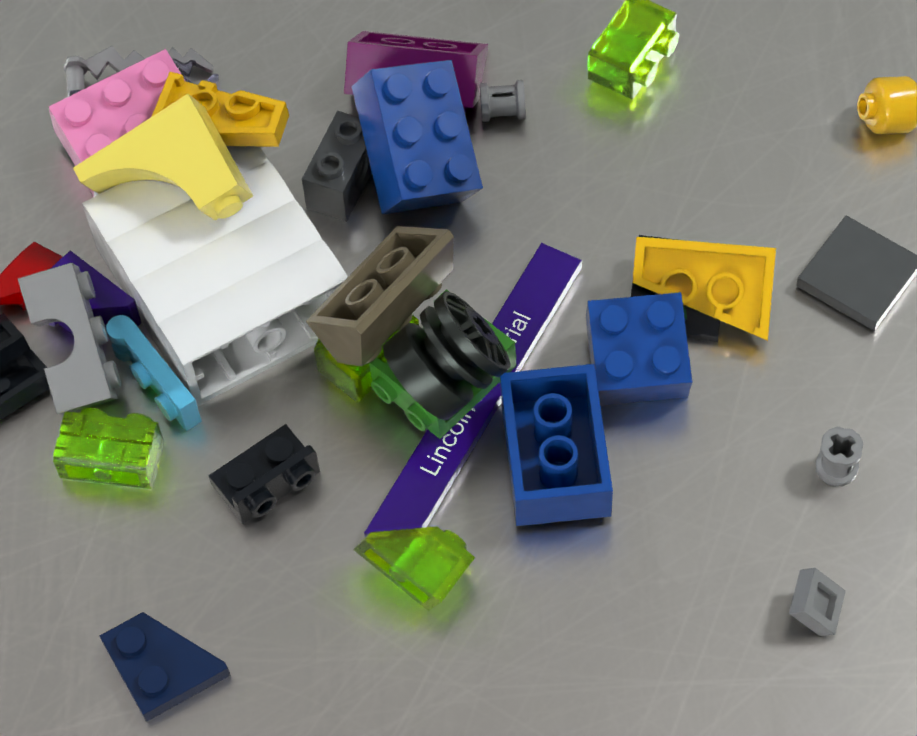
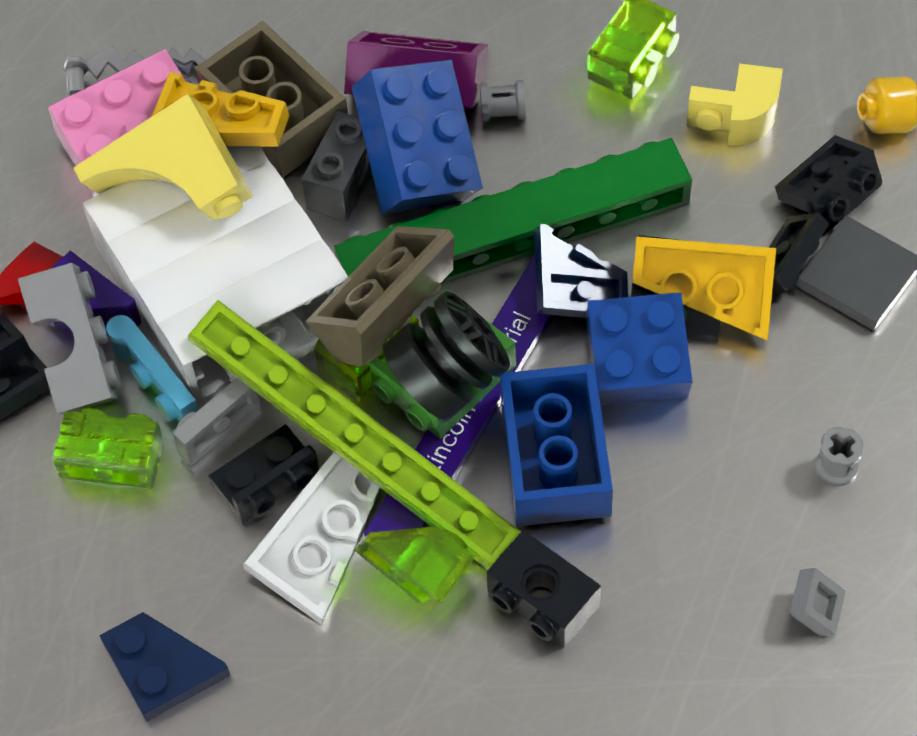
none -> light grey plate [172,378,263,476]
none -> lime tile [188,300,521,570]
none -> dark tan brick [195,21,348,177]
none -> white wing [244,452,381,625]
none -> green brick [334,138,692,284]
none -> black brick [486,530,601,648]
none -> wing [534,224,629,318]
none -> light yellow brick [686,63,783,146]
none -> black plate [769,212,829,294]
none -> black bracket [774,135,883,234]

